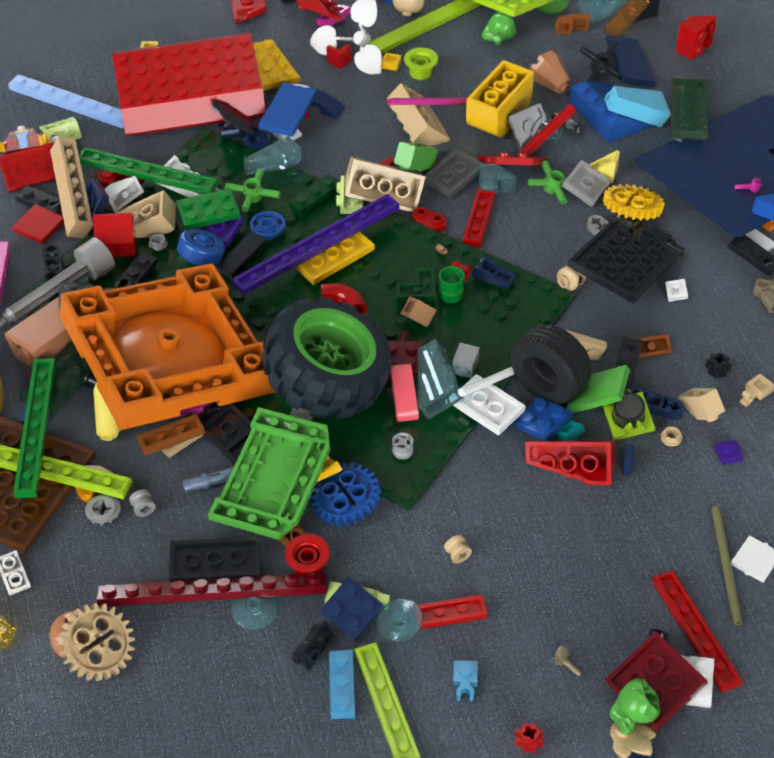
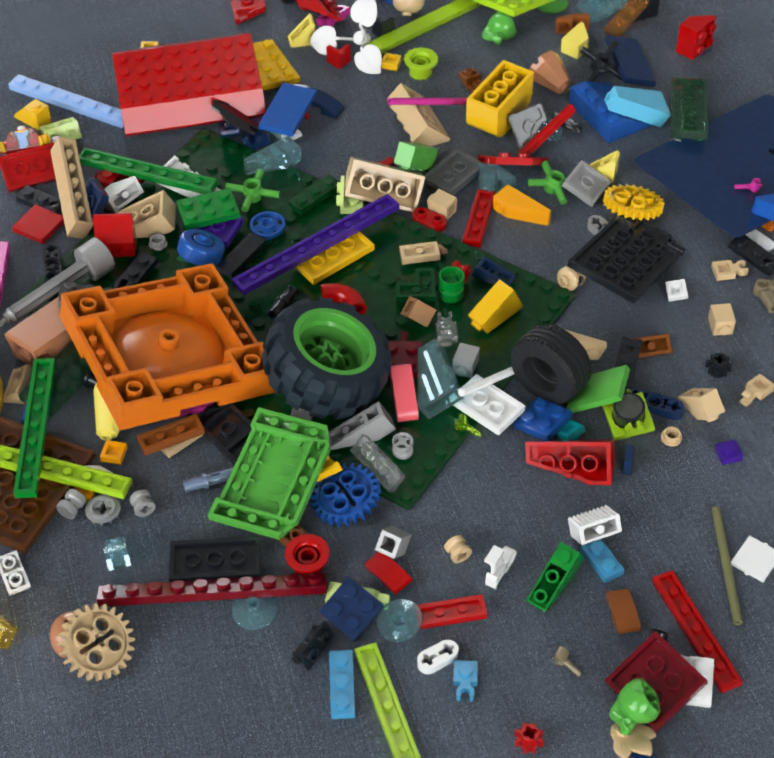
none -> tan slope [3,364,32,404]
none -> yellow slope [14,99,52,131]
none -> light grey wheel [56,489,87,519]
none -> light orange plate [100,440,128,465]
none -> clear light blue slope [103,536,131,570]
none -> black pin [267,285,299,320]
none -> light yellow slope [288,14,315,48]
none -> light grey slope [329,401,396,450]
none -> clear plate [350,434,406,493]
none -> red slope [364,552,412,595]
none -> black panel [372,17,395,38]
none -> light grey brick [375,525,412,559]
none -> tan plate [399,241,440,265]
none -> white beam [417,640,459,674]
none -> tan brick [427,189,457,220]
none -> clear plate [436,312,458,343]
none -> clear neon green hand [455,414,481,438]
none -> dark orange slope [458,68,483,94]
none -> yellow slope [468,279,523,334]
none -> white piece [484,545,517,589]
none -> light orange slope [493,185,551,226]
none -> green slope [526,542,585,612]
none -> light yellow slope [561,22,589,60]
none -> white brick [568,505,622,546]
none -> dark azure plate [580,539,625,584]
none -> dark orange slope [606,589,641,634]
none -> tan brick [708,303,736,336]
none -> tan plate [711,260,749,281]

